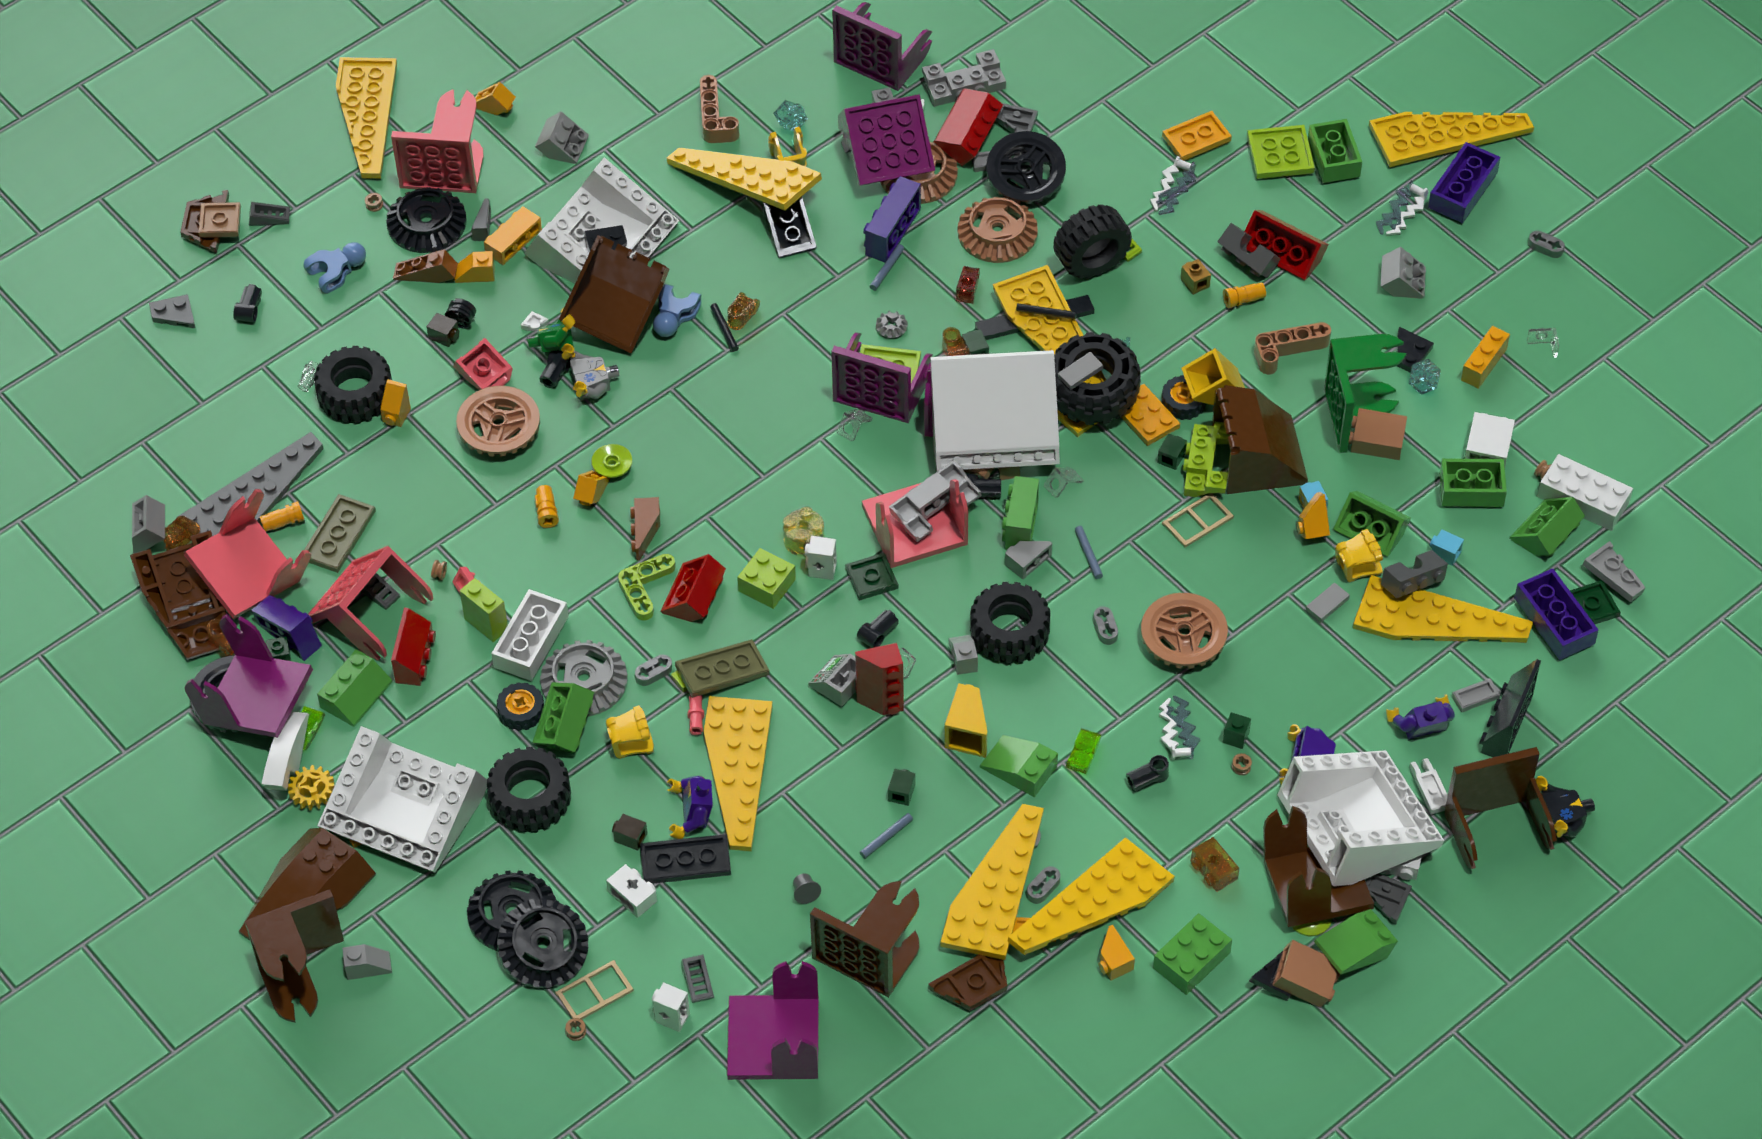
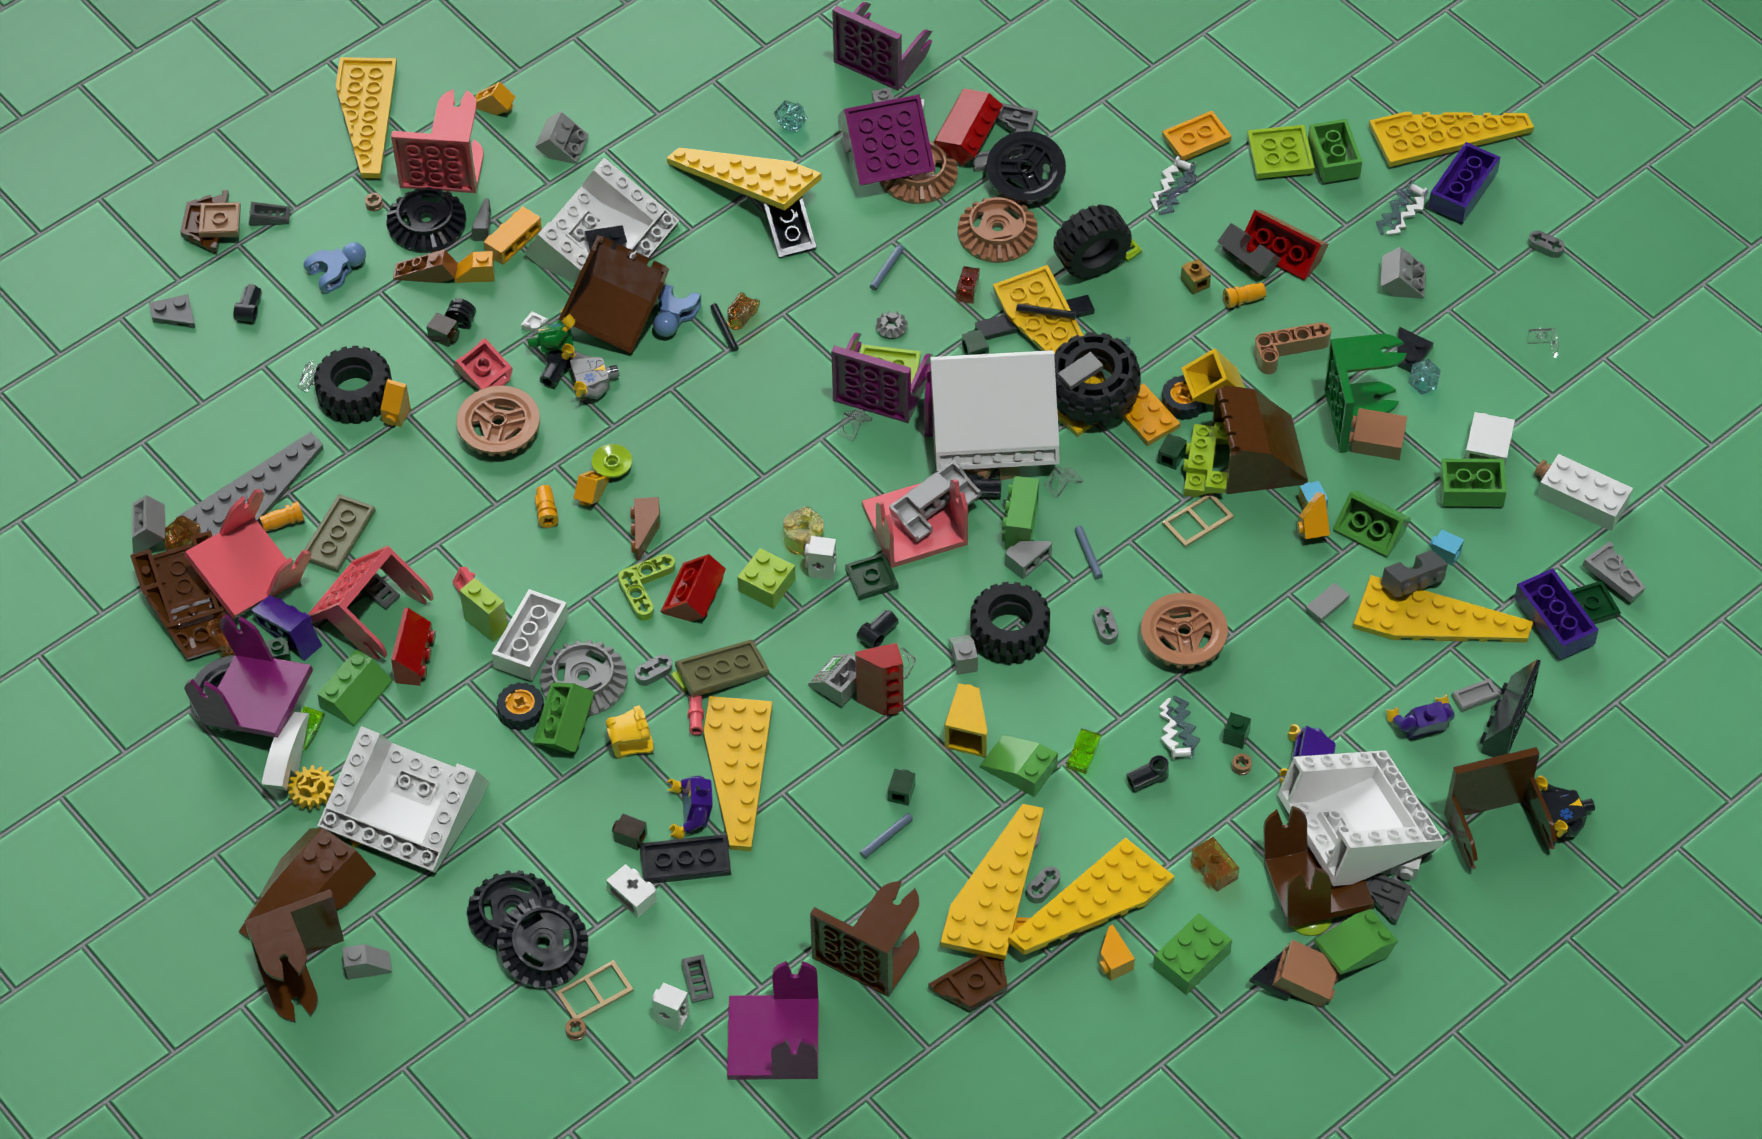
medium nougat bush [431,560,447,580] -> none
black tyre [486,747,571,832] -> none
nougat beam [700,75,740,143] -> none
yellow piece [768,127,807,167] -> none
dark grey piece [793,873,821,904] -> none
brick [863,176,921,263] -> none
light grey bracket [922,49,1006,107] -> none
clear orange piece [942,327,969,356] -> none
yellow piece [1335,529,1383,582] -> none
white hinge [1410,758,1448,814] -> none
light orange brick [1461,326,1510,389] -> none
bright green slope [1510,497,1585,556] -> none

